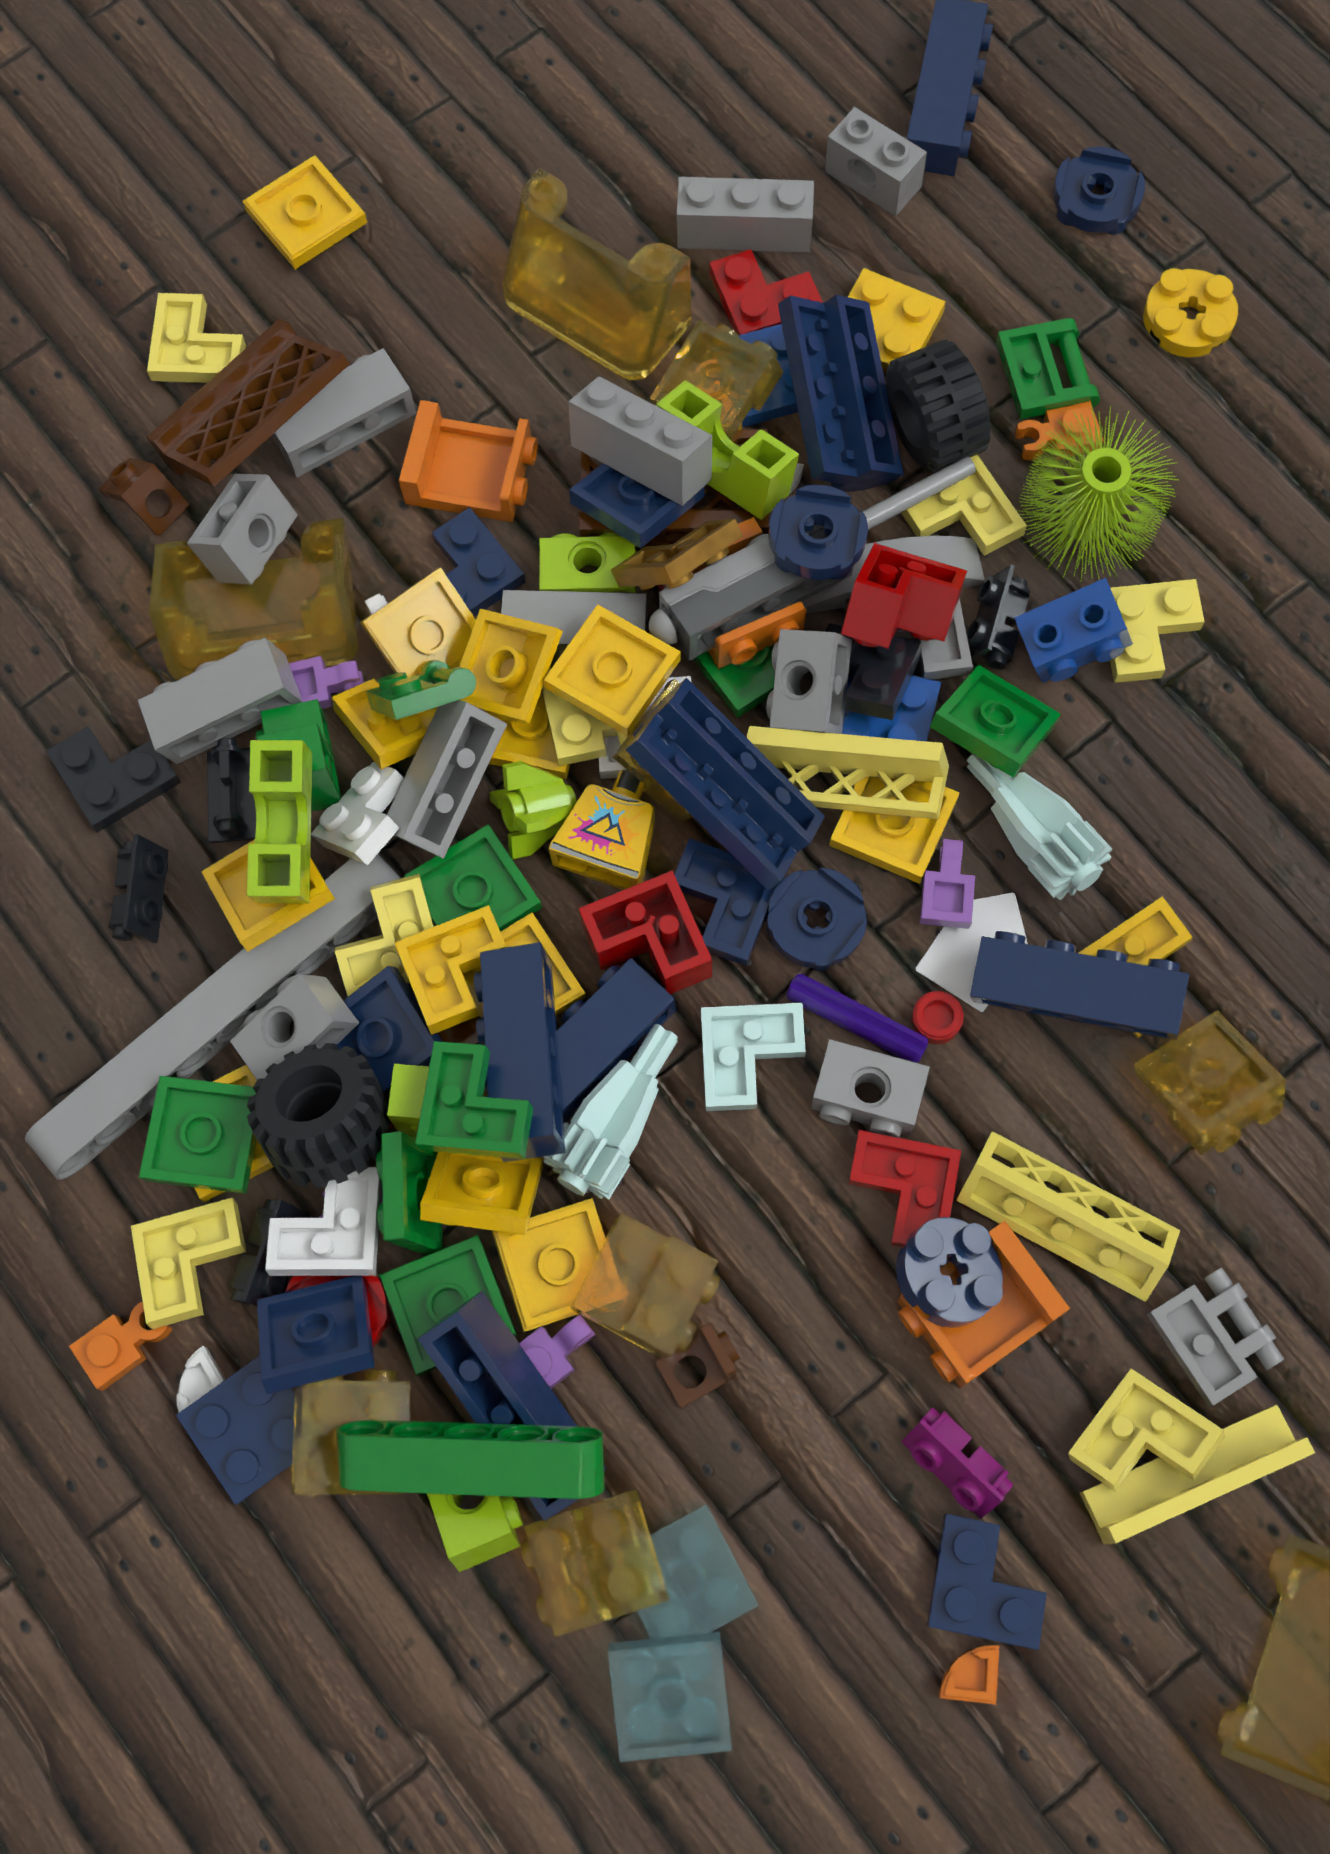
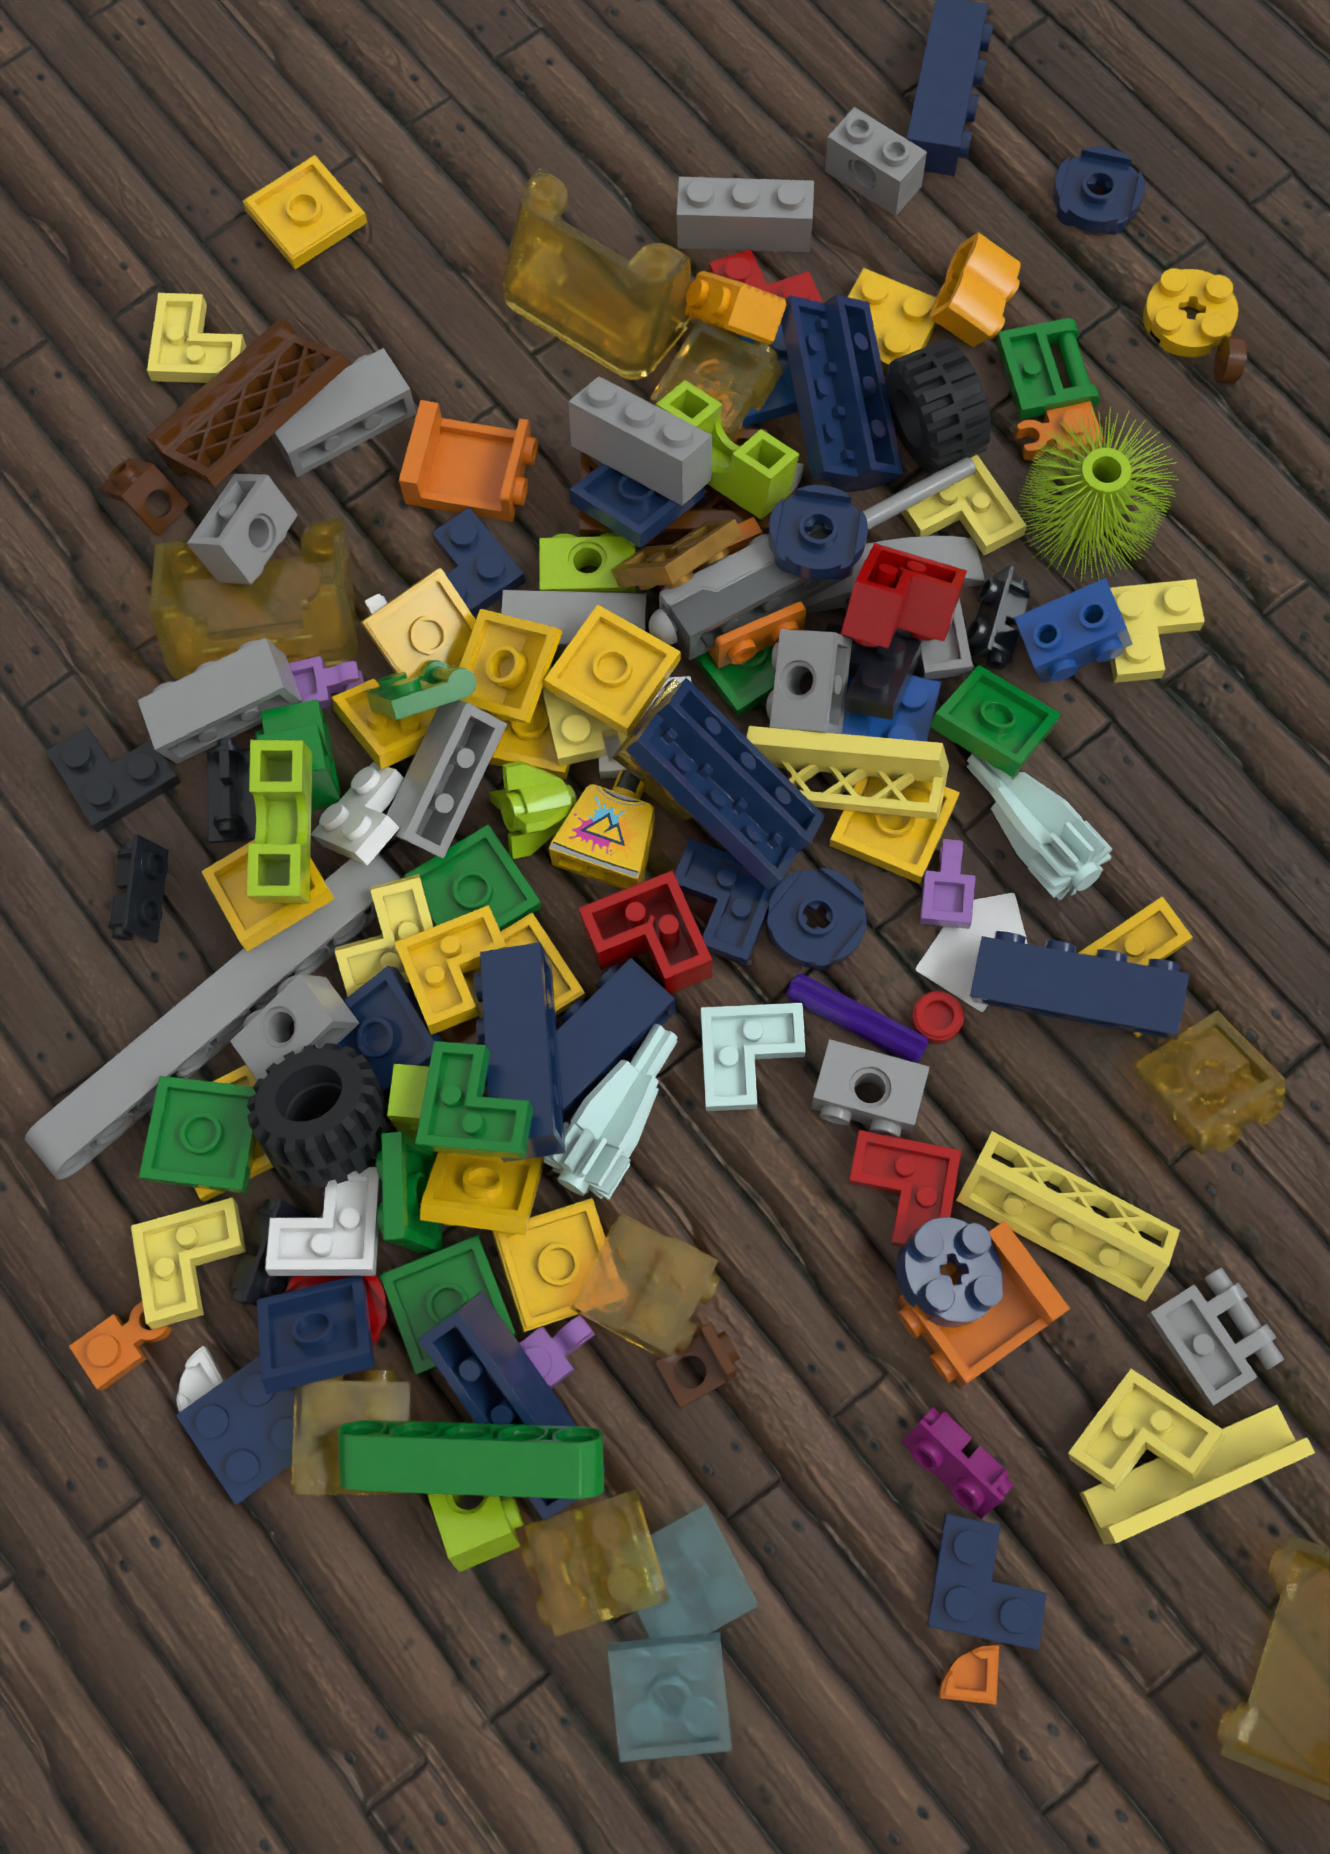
none -> light orange brick [685,271,787,345]
none -> light orange brick [930,232,1020,348]
none -> reddish brown tile [1214,335,1247,384]

